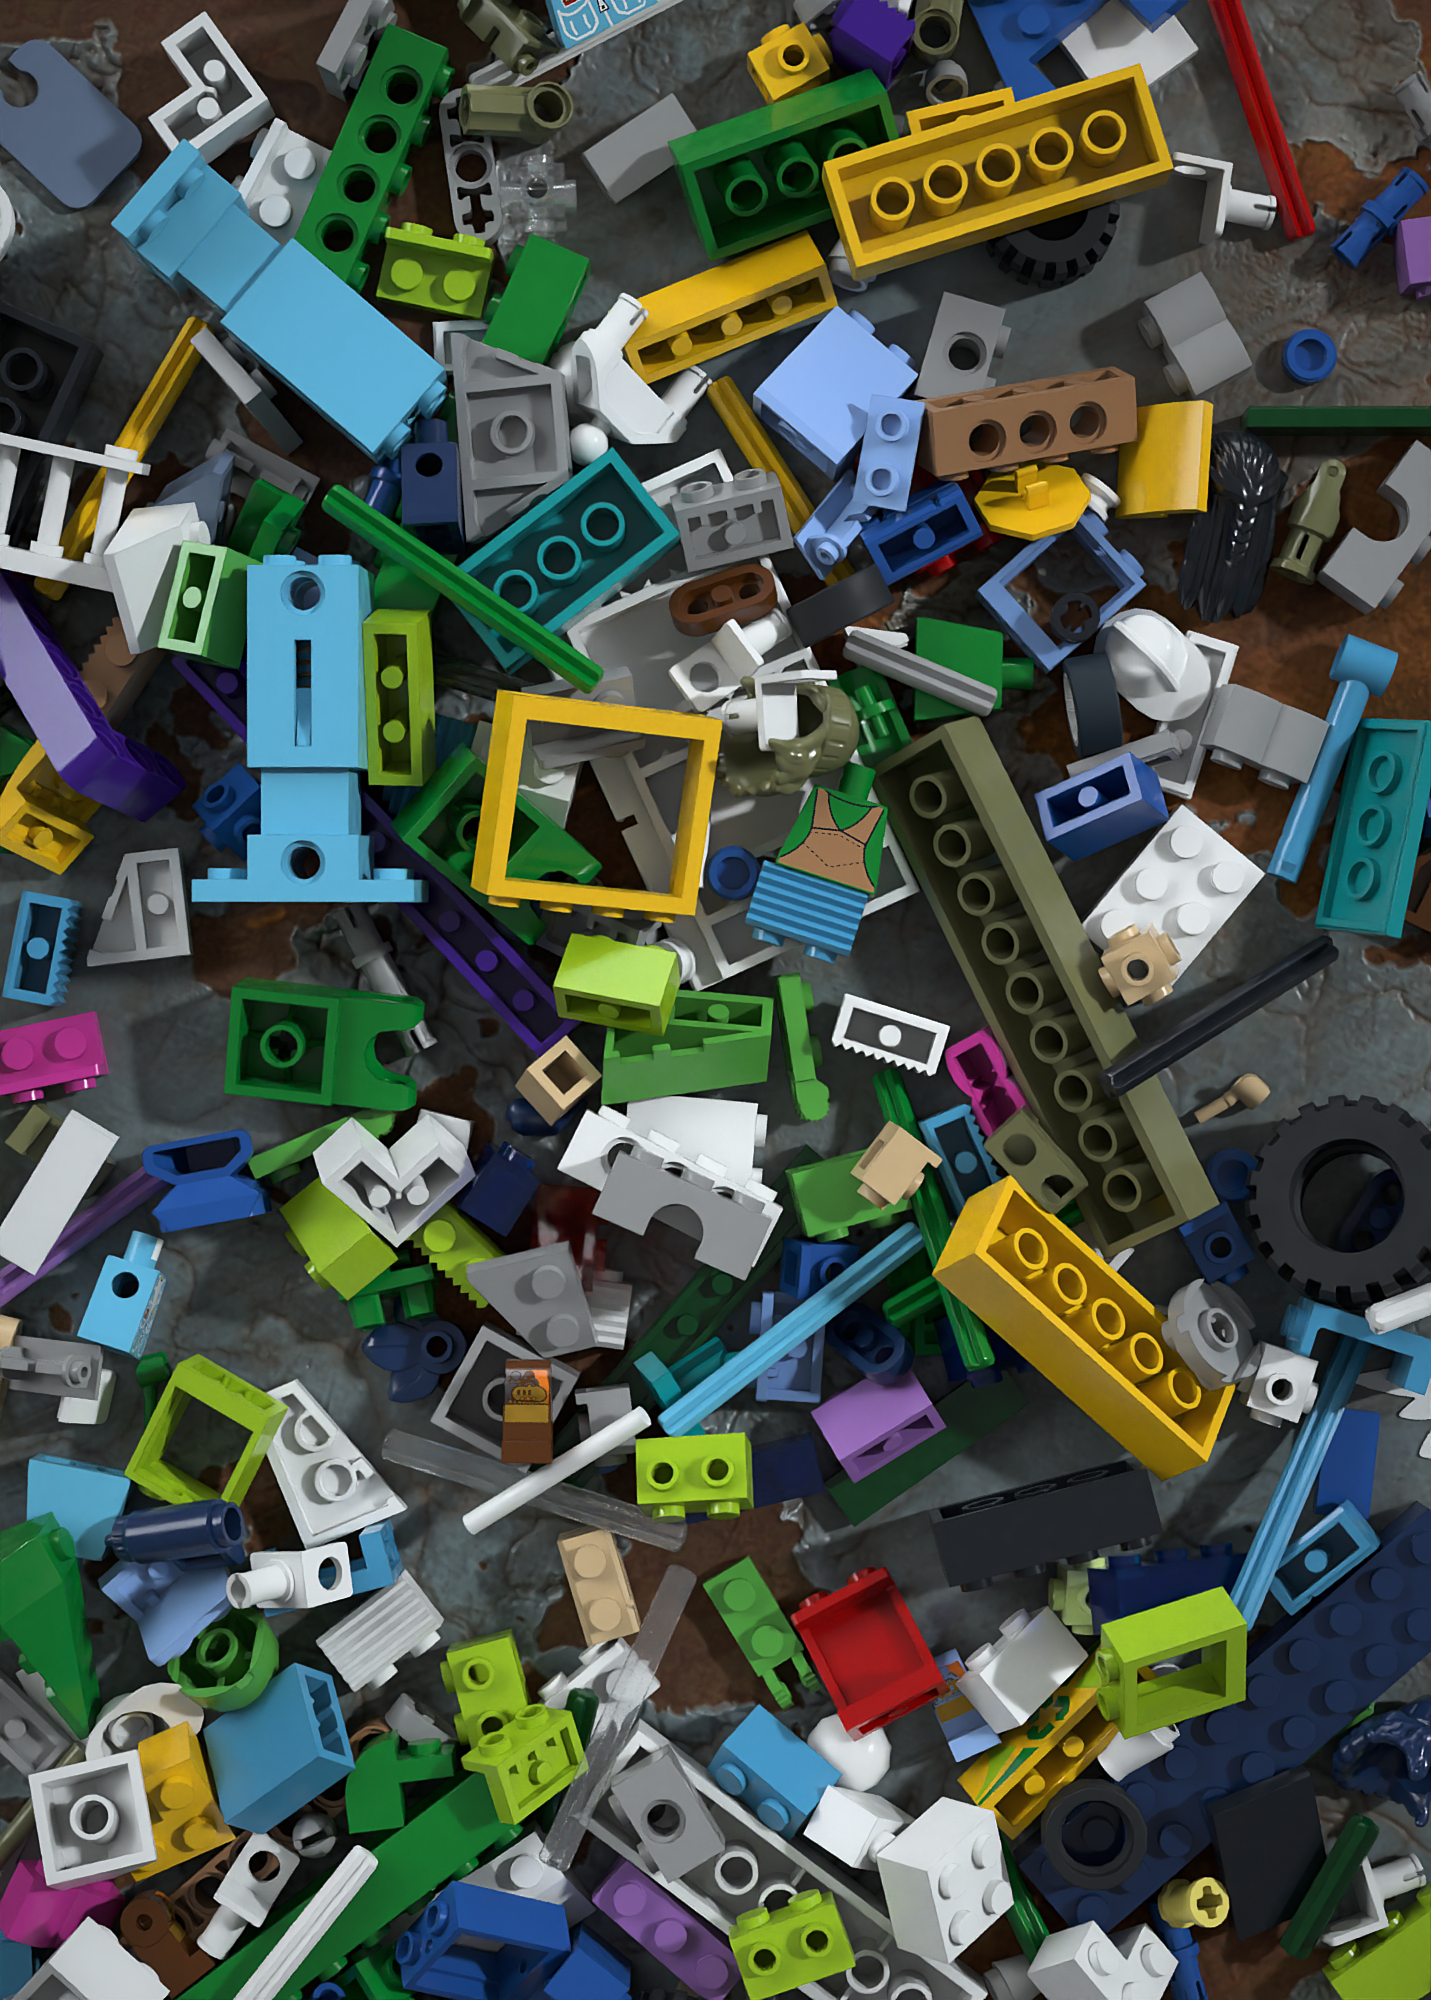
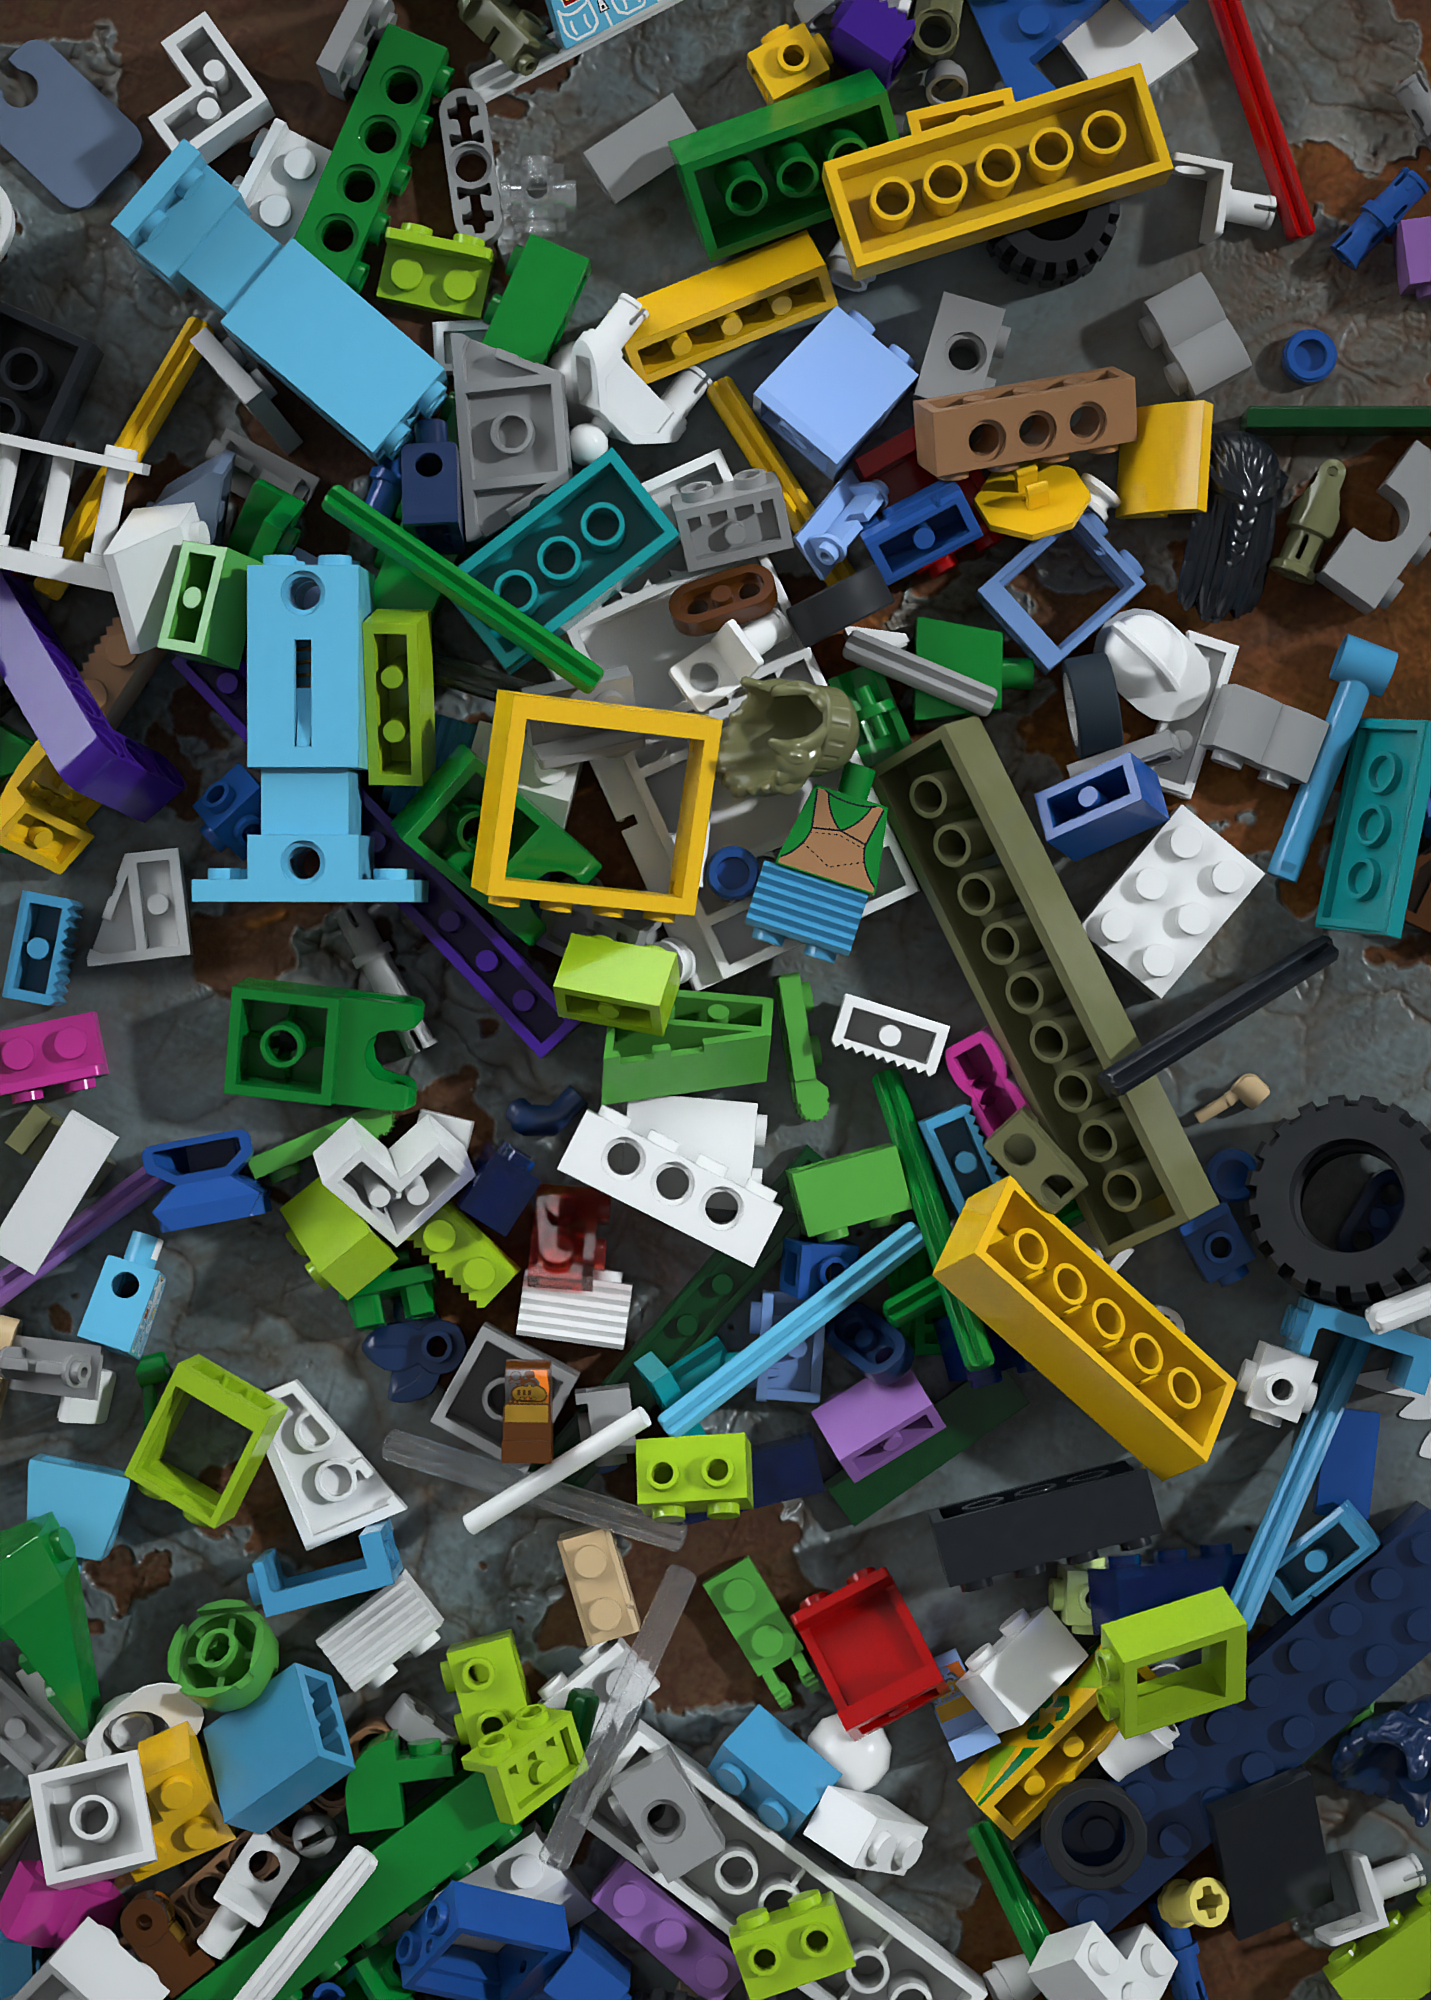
light blue bracket [98,1560,233,1667] -> none
dark blue piece [104,1498,245,1572] -> none
white bracket [226,1542,353,1609] -> none
olive piece [459,81,573,145] -> none
light grey wing [466,1241,597,1358] -> none
tan brick [515,1036,602,1126] -> none
light grey arch [592,1146,772,1281] -> none
white bracket [721,670,837,751] -> none
tan brick [850,1121,943,1211] -> none
light blue hinge [852,394,925,512] -> none
white brick [876,1797,1014,1965] -> none
black bush [1049,592,1100,644] -> none
tan brick [1098,923,1182,1007] -> none
light grey plate [1161,1279,1262,1391] -> none
dark green axle [1280,1813,1380,1960] -> none

